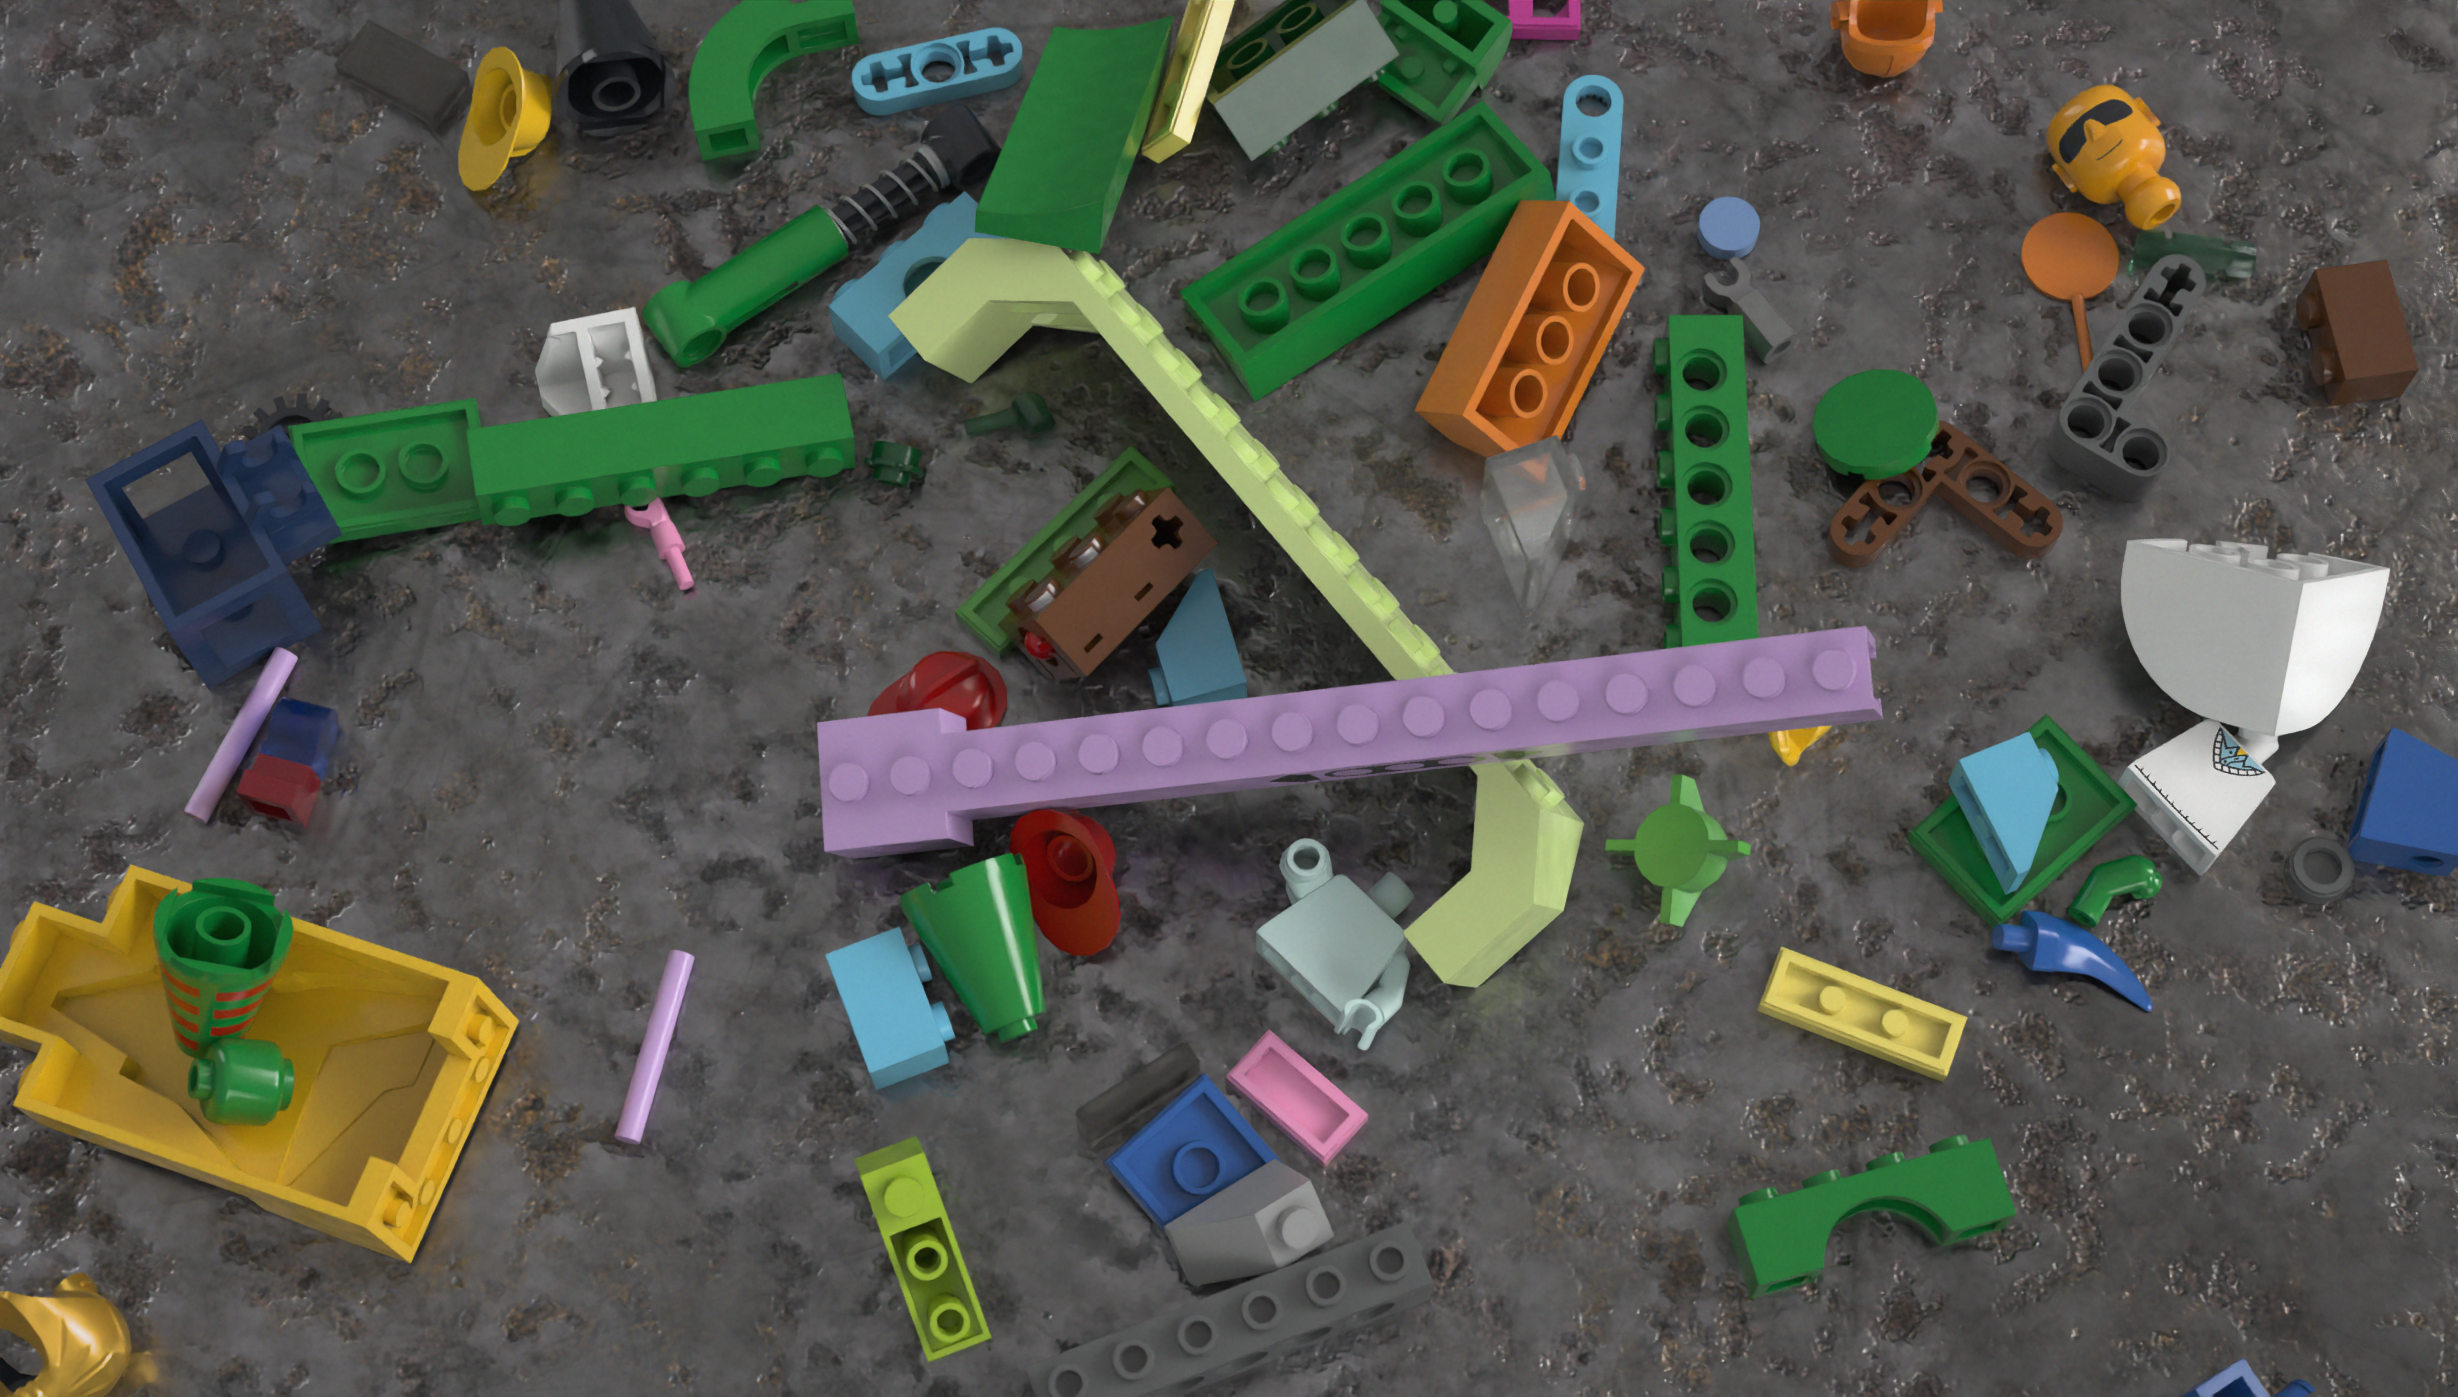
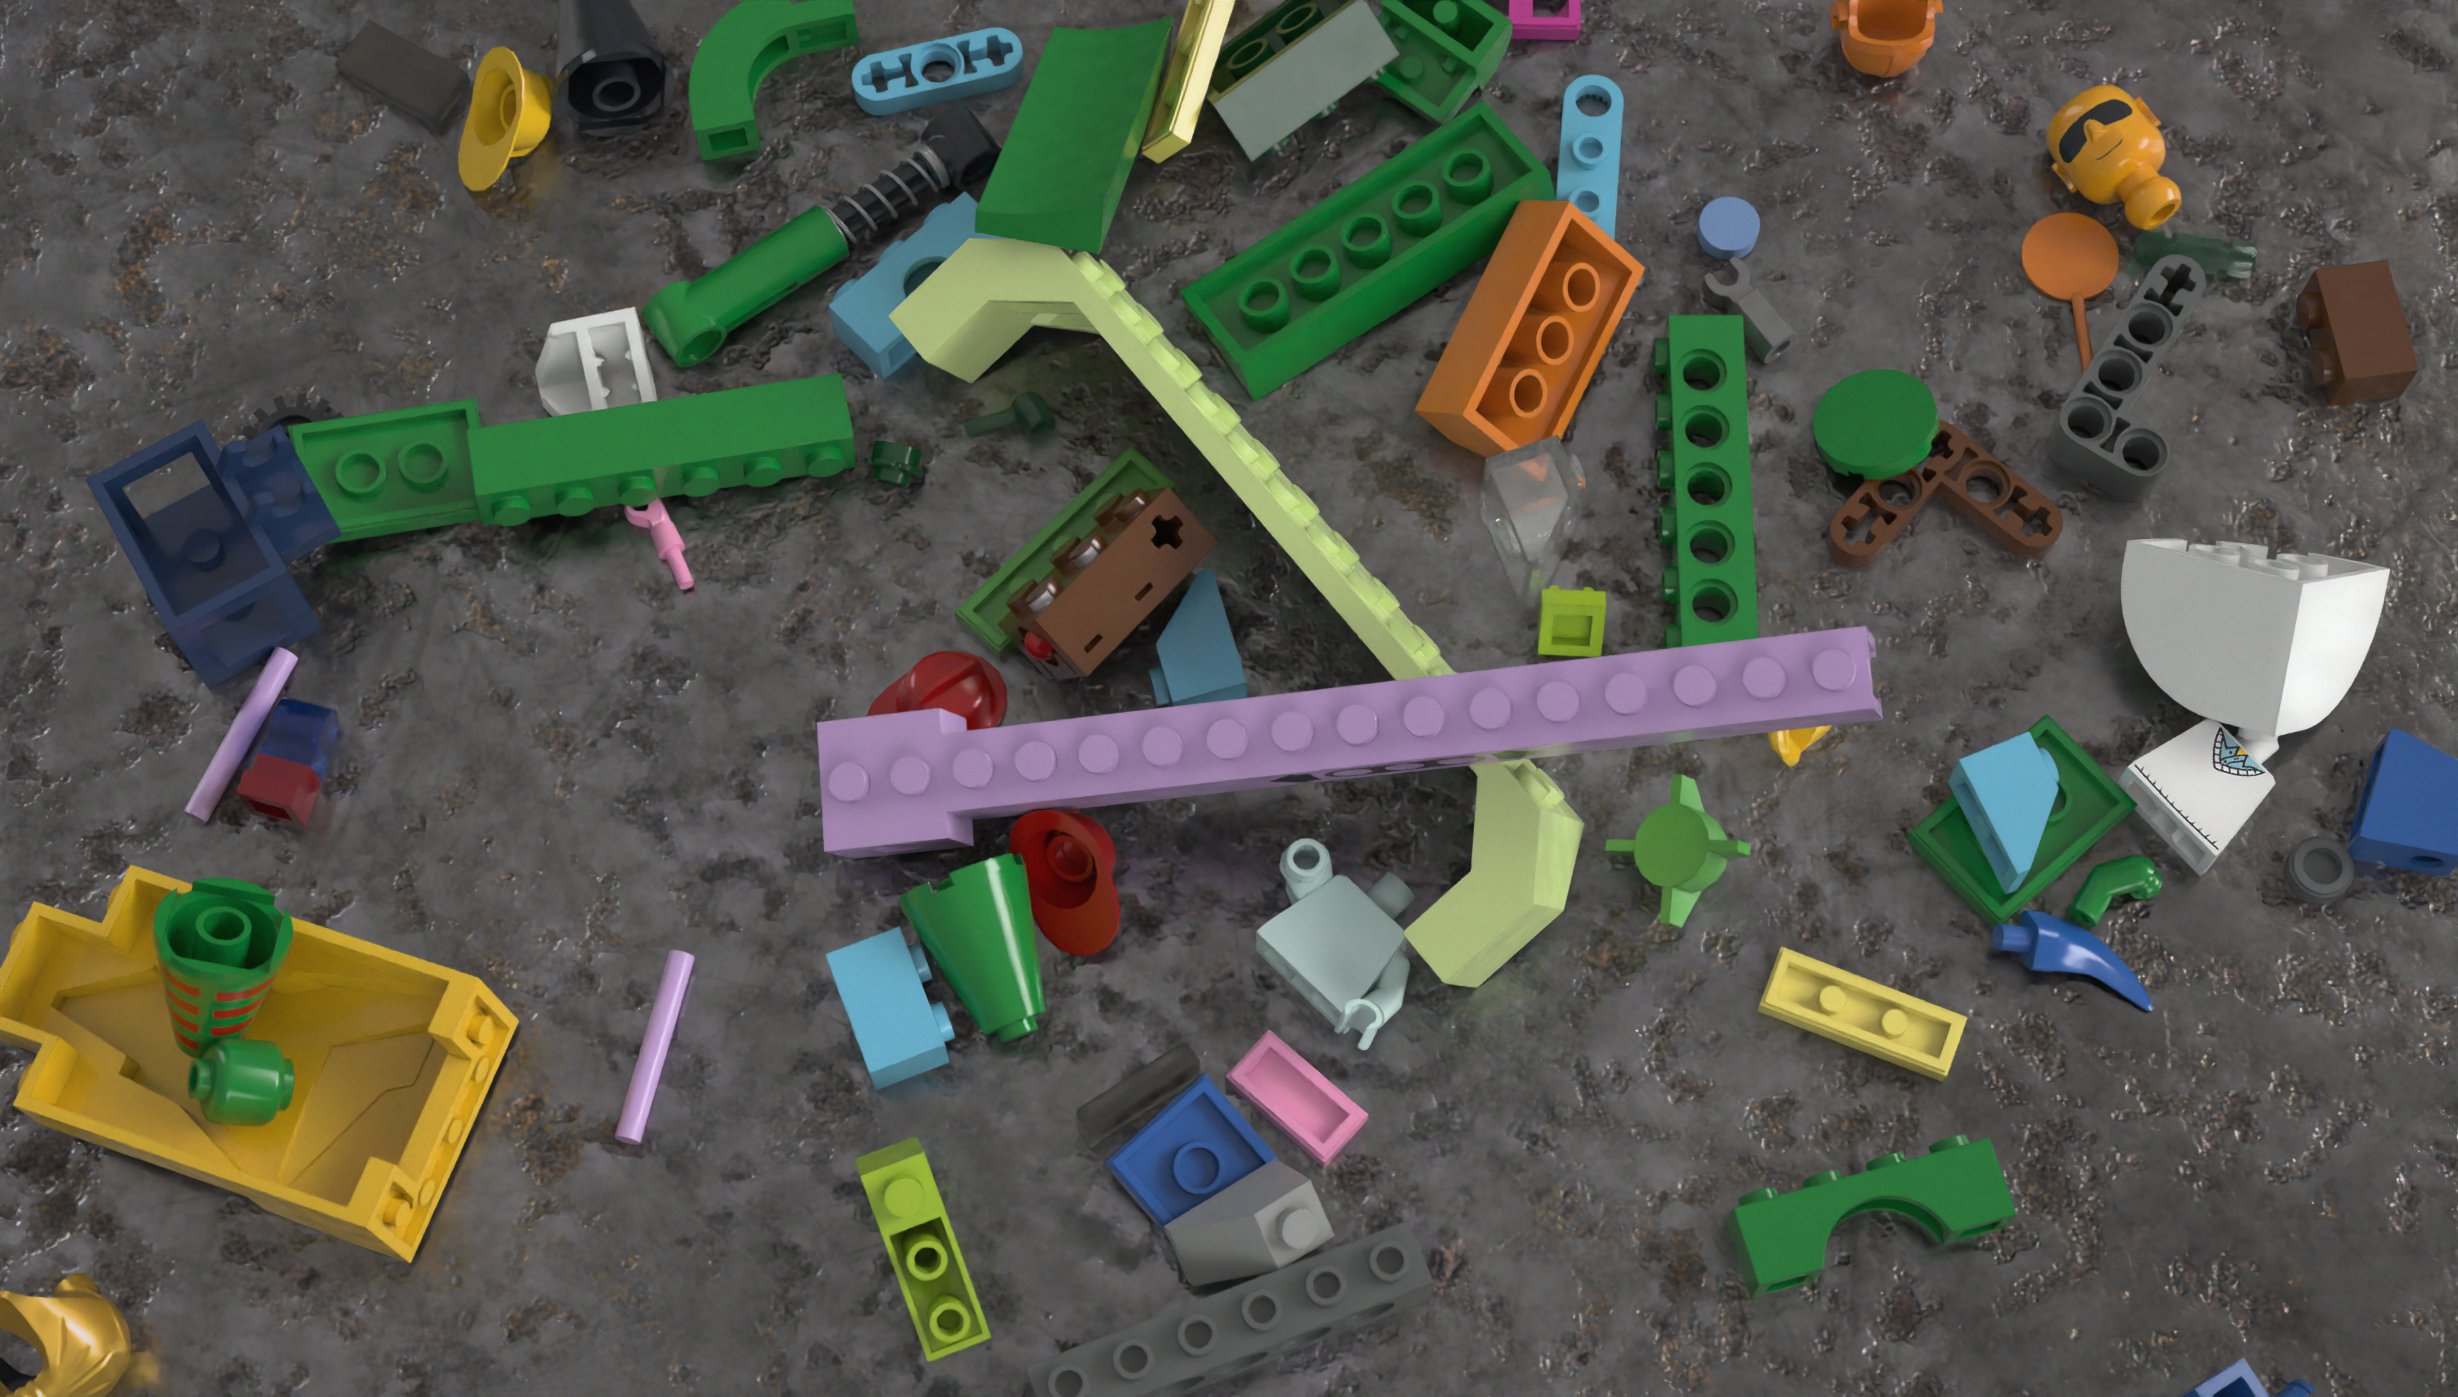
none -> lime tile [1537,585,1606,657]

